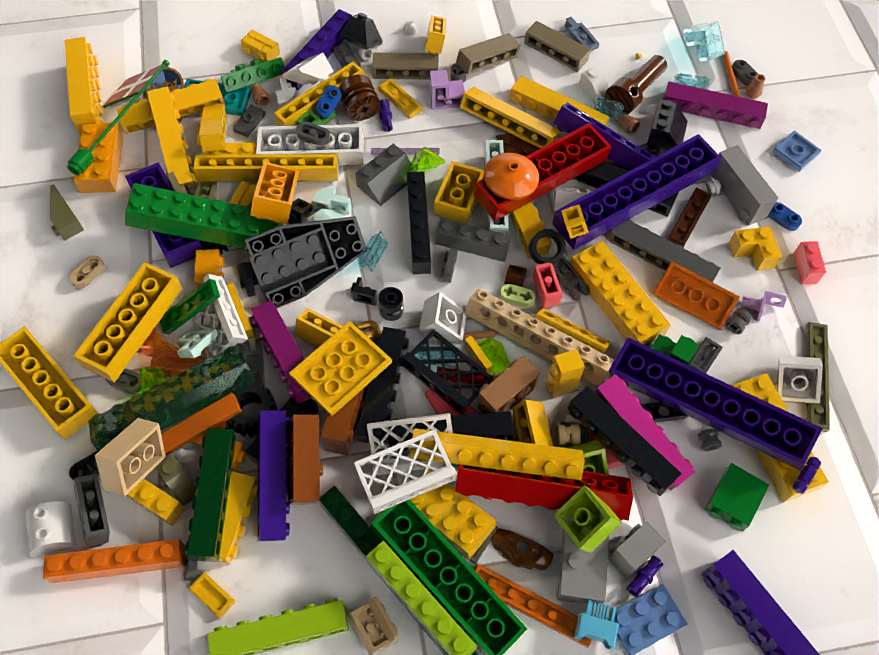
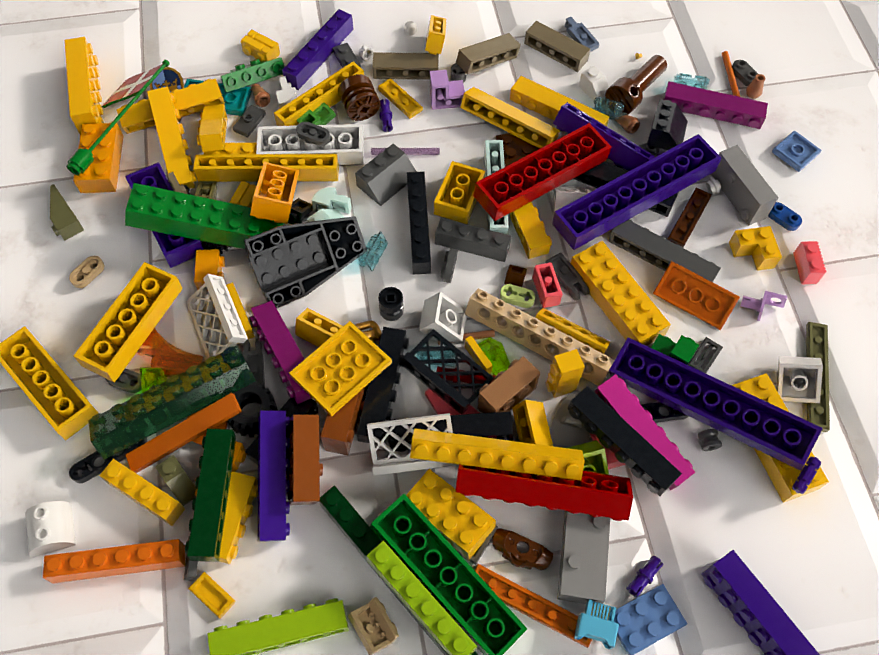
dark grey brick [74,474,110,547] -> none
tan brick [95,418,166,496] -> none
green plate [160,279,220,335] -> none
light aqua plate [176,329,219,359] -> none
black hinge [236,262,258,297] -> none
white slope [282,53,333,85] -> none
blue plate [315,86,342,118] -> none
black slope [339,13,383,50] -> none
black bracket [351,277,378,306] -> none
white fence [354,429,457,514] -> none
clear neon green slope [408,147,445,172] -> none
orange dish [484,153,539,200] -> none
black tyre [529,229,566,265] -> none
lime slope [554,485,622,553] -> none
tan wheel [557,424,580,445] -> none
yellow brick [561,205,589,239] -> none
light grey brick [608,521,666,580] -> none
clear light blue brick [684,22,725,61] -> none
green brick [704,463,770,532] -> none
dark grey wheel [725,308,752,335] -> none

